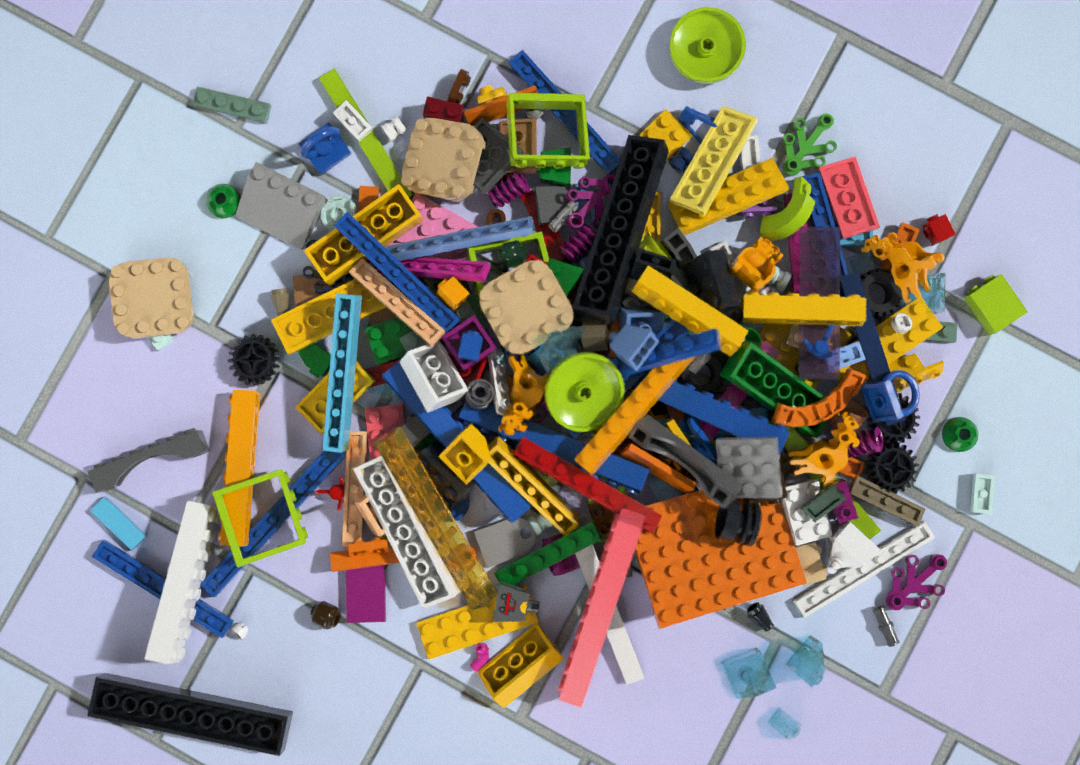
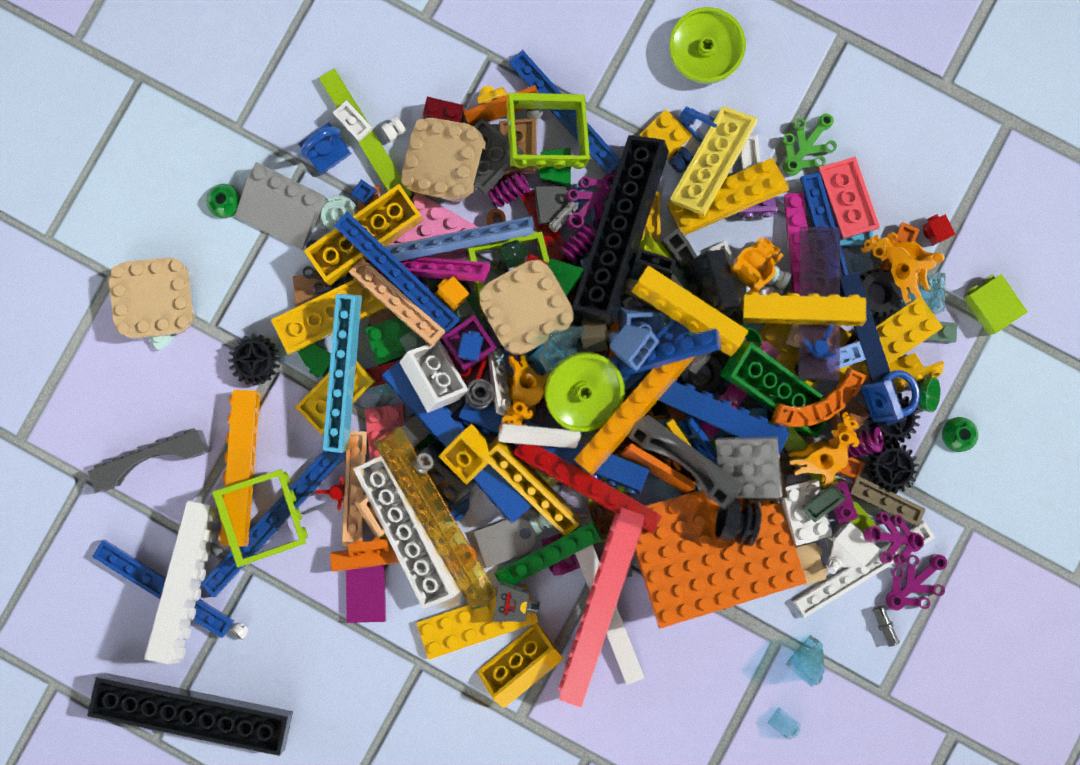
medium azure tile [91,497,147,551] -> none
sand green plate [192,86,271,124] -> none
dark tan cone [270,288,289,316] -> none
dark brown head [310,601,341,630] -> none
reddish brown plate [447,69,471,104] -> none
dark pink arm [470,643,489,672] -> none
clear light blue slope [721,647,776,699] -> none
black cone [746,602,774,632] -> none
lime arch [759,176,815,241] -> none
white tile [891,313,912,334] -> none
light aqua plate [970,473,995,514] -> none
none -> blue tile [350,179,378,207]
none -> light grey bush [413,453,433,473]
none -> white tile [498,424,581,448]
none -> magenta plant [863,512,924,566]
none -> green piece [918,377,941,413]

